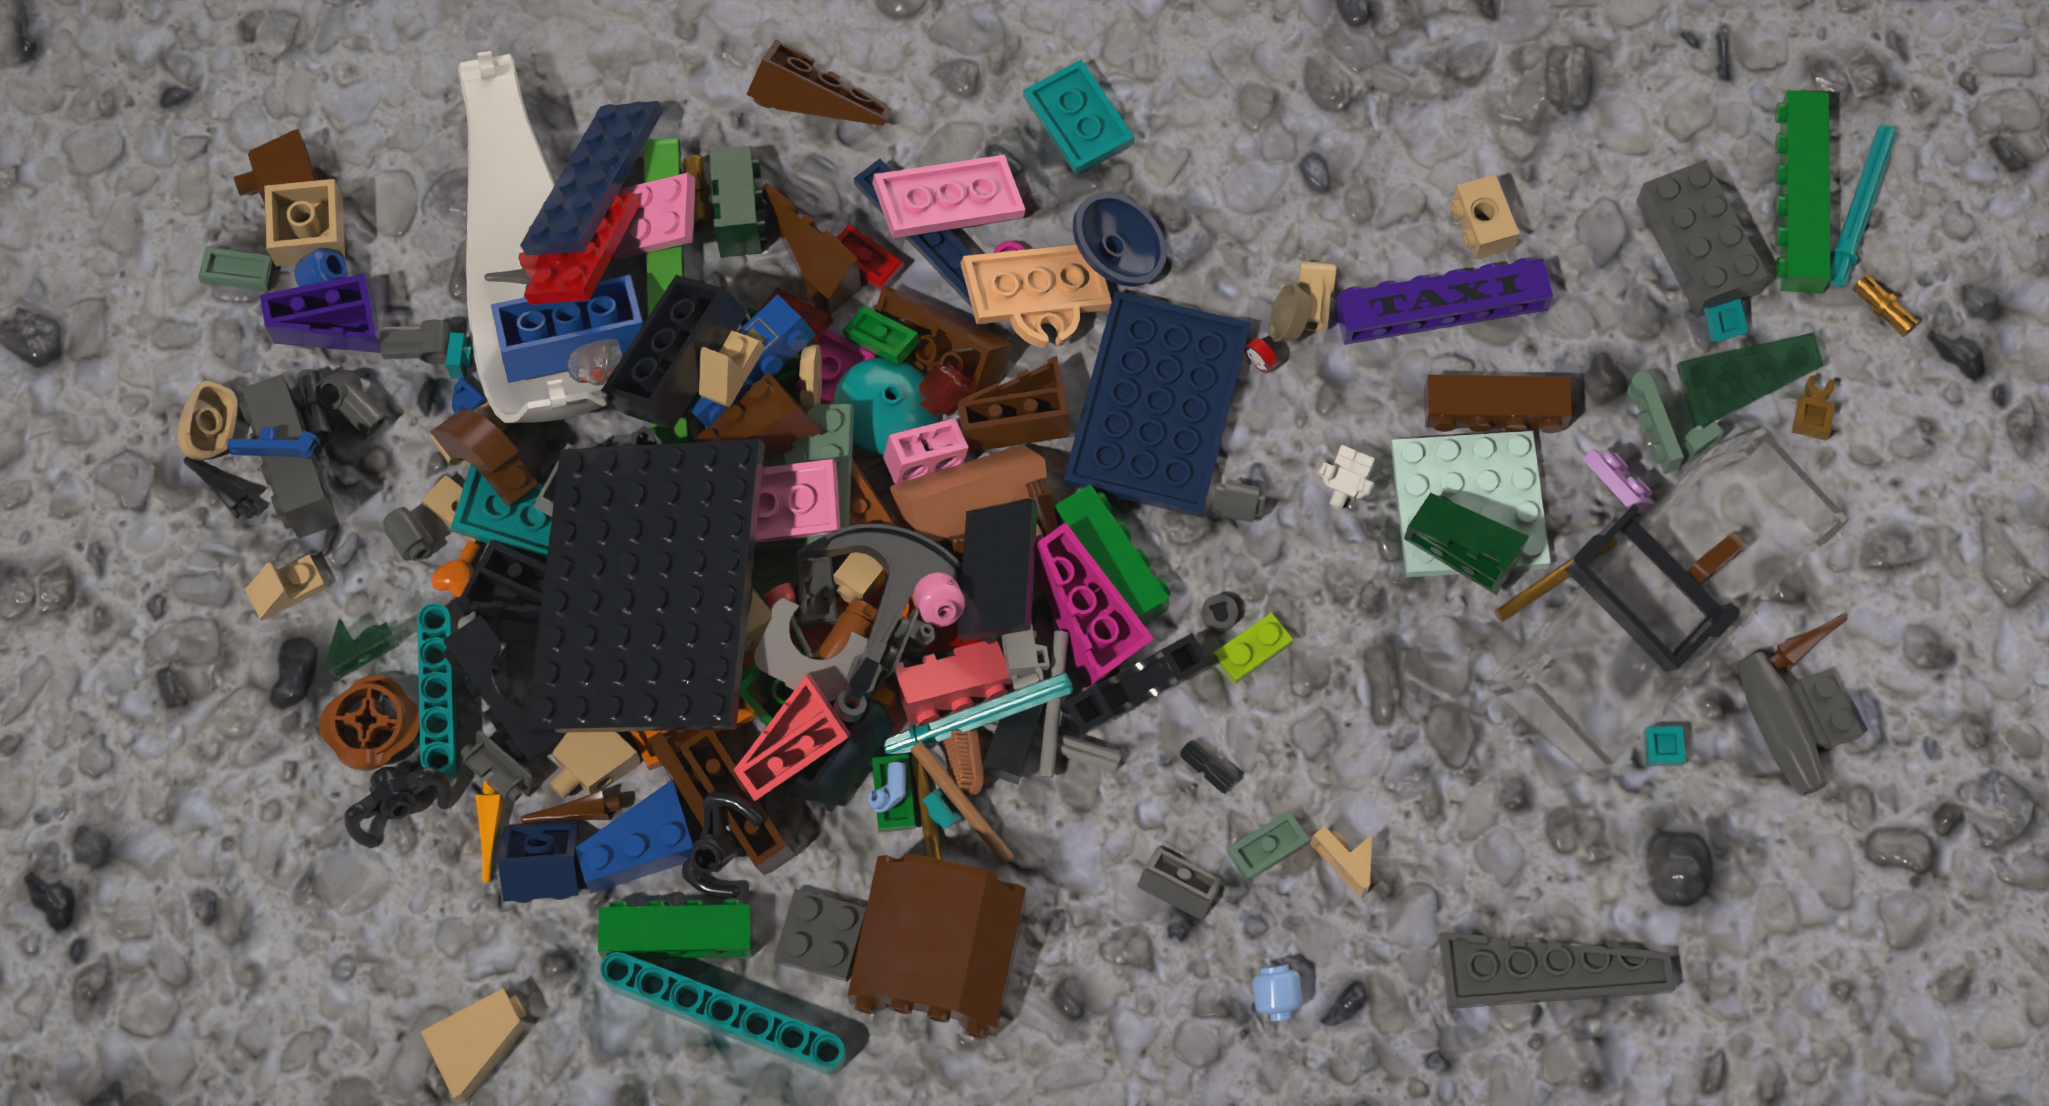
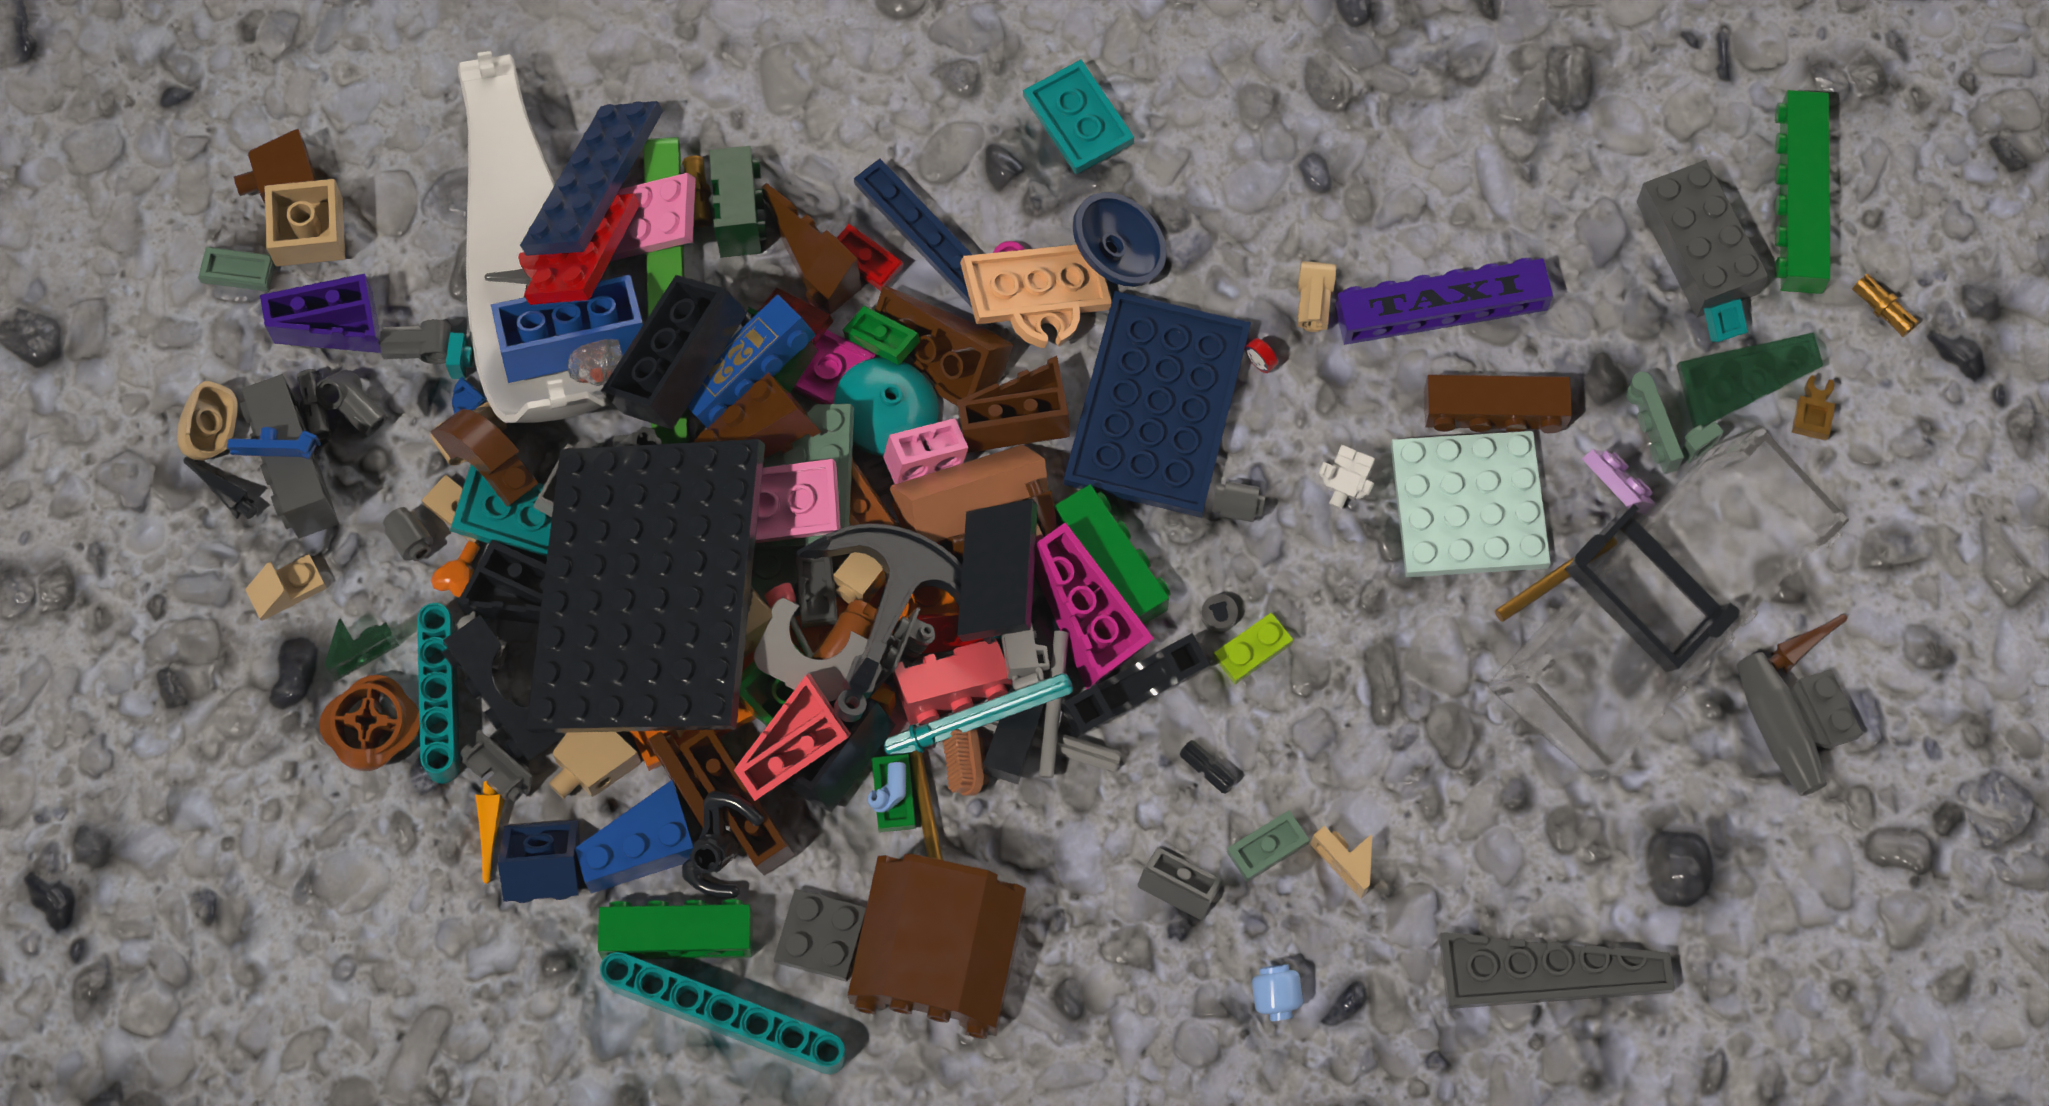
blue head [294,248,348,287] -> none
black piece [344,766,452,848] -> none
tan slope [420,988,526,1105] -> none
reddish brown piece [521,790,622,823] -> none
tan slope [699,331,765,407] -> none
reddish brown wedge [746,39,892,126] -> none
tan tile [799,345,822,413] -> none
bright pink plate [872,155,1025,238] -> none
medium nougat bar [910,741,1014,865] -> none
bright pink head [913,572,965,627] -> none
clear red head [918,363,970,417] -> none
teal plate [922,788,964,830] -> none
dark tan hat [1269,283,1311,342] -> none
dark green wedge [1404,492,1529,596] -> none
tan brick [1450,174,1519,260] -> none
teal plate [1643,726,1686,766] -> none
reddish brown beam [1687,531,1749,586] -> none
teal axle [1828,125,1897,288] -> none

